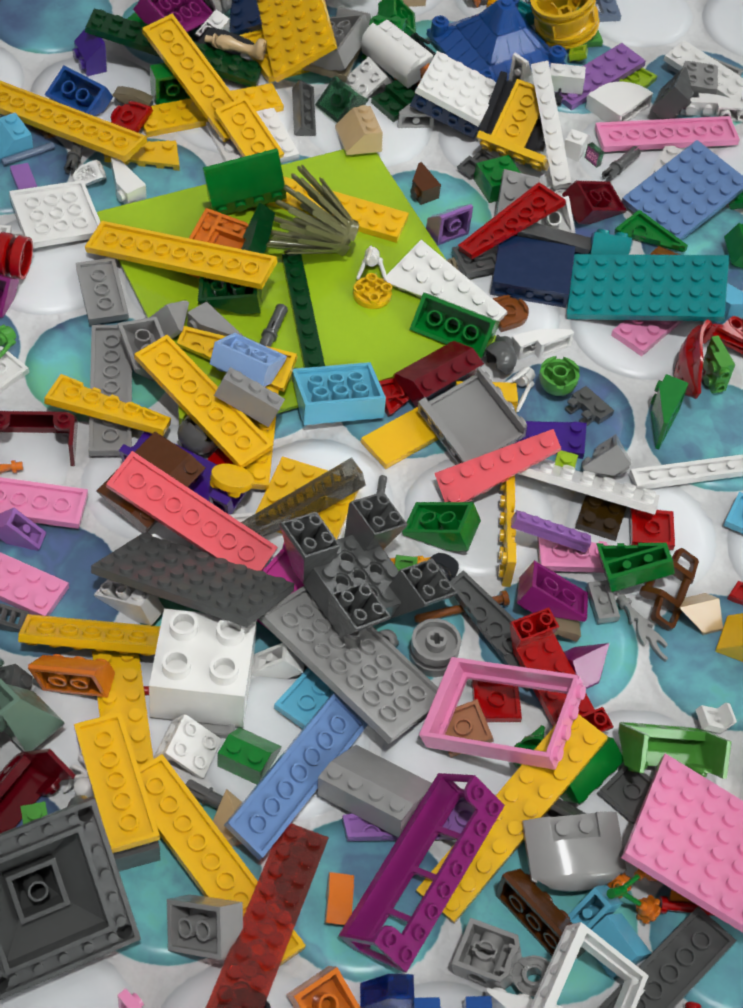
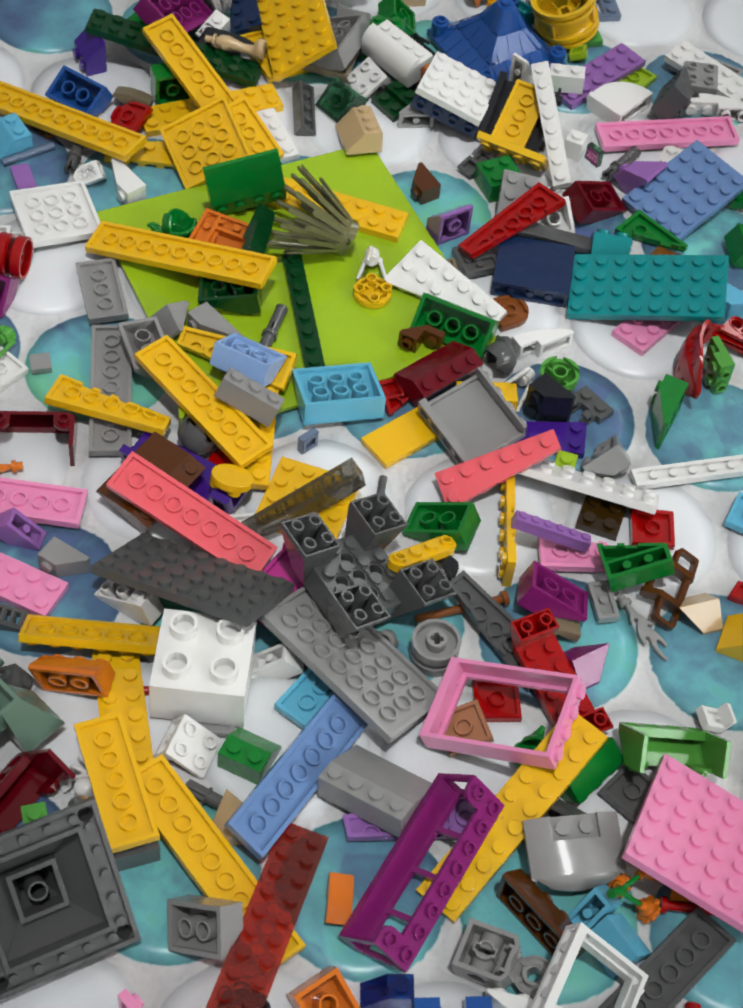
none -> light grey tile [29,352,52,375]
none -> light grey slope [37,536,91,577]
none -> green hair [147,208,197,238]
none -> yellow plate [160,95,252,189]
none -> sand blue tile [297,427,319,454]
none -> yellow plate [387,535,456,573]
none -> reddish brown slope [397,325,446,353]
none -> black slope [523,373,576,422]
none -> medium lavender slope [613,161,668,194]

